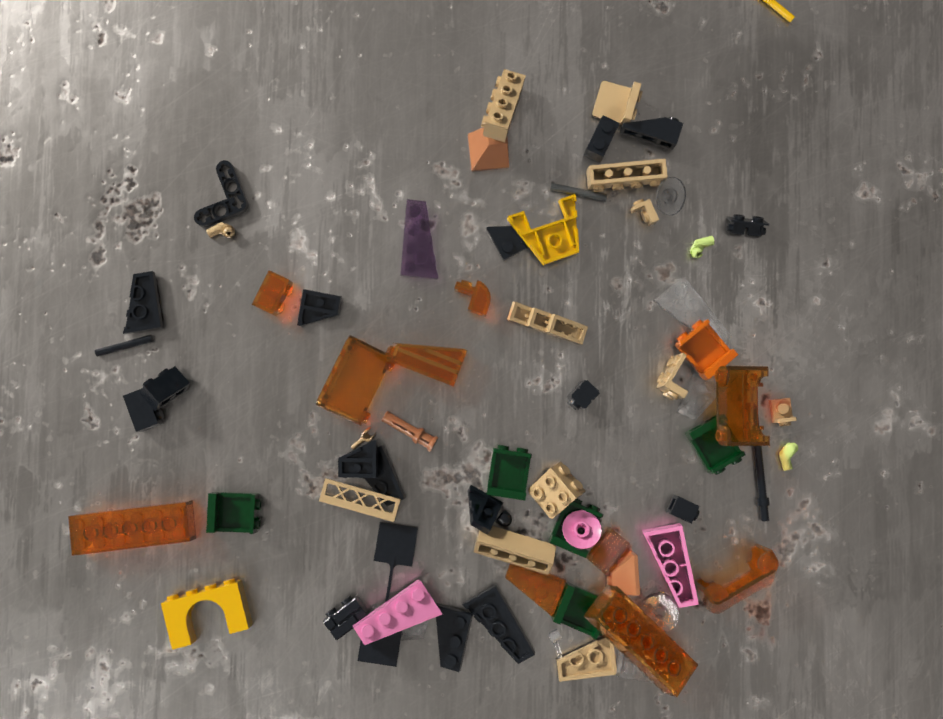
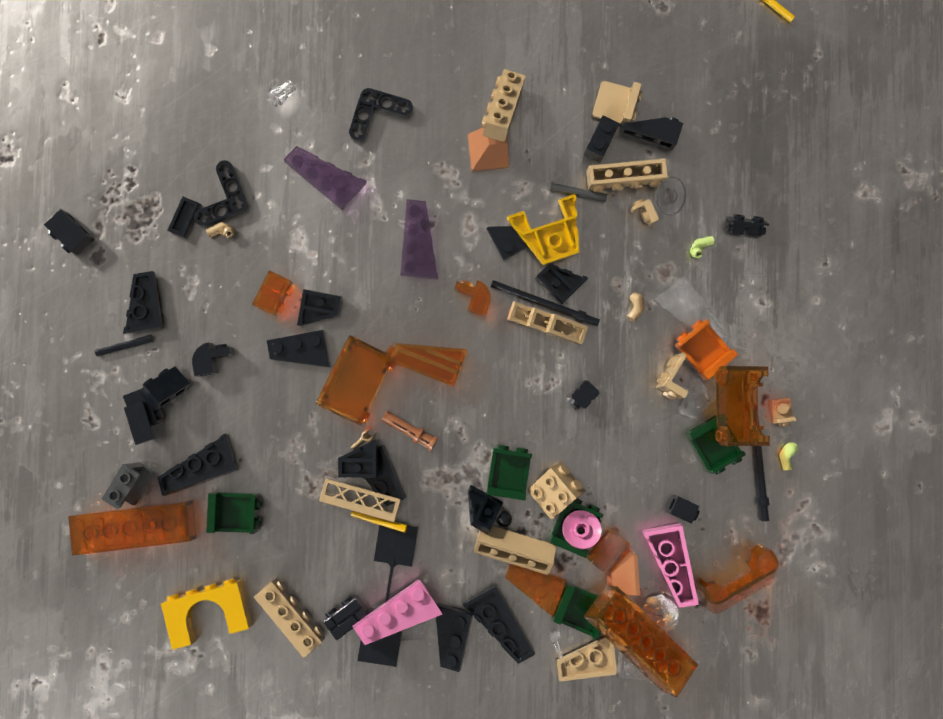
none -> black brick [44,209,94,255]
none -> dark grey panel [102,462,155,509]
none -> black tile [124,401,156,445]
none -> black wing [157,433,238,496]
none -> black tile [167,196,201,239]
none -> black brick [192,342,235,377]
none -> tan brick [254,578,325,658]
none -> black wing [266,330,331,368]
none -> clear cone [267,80,296,107]
none -> clear purple wing [284,146,367,210]
none -> black beam [349,88,413,143]
none -> yellow bar [351,511,408,533]
none -> black bar [490,280,600,326]
none -> black wing [535,263,589,304]
none -> tan arm [627,292,645,322]

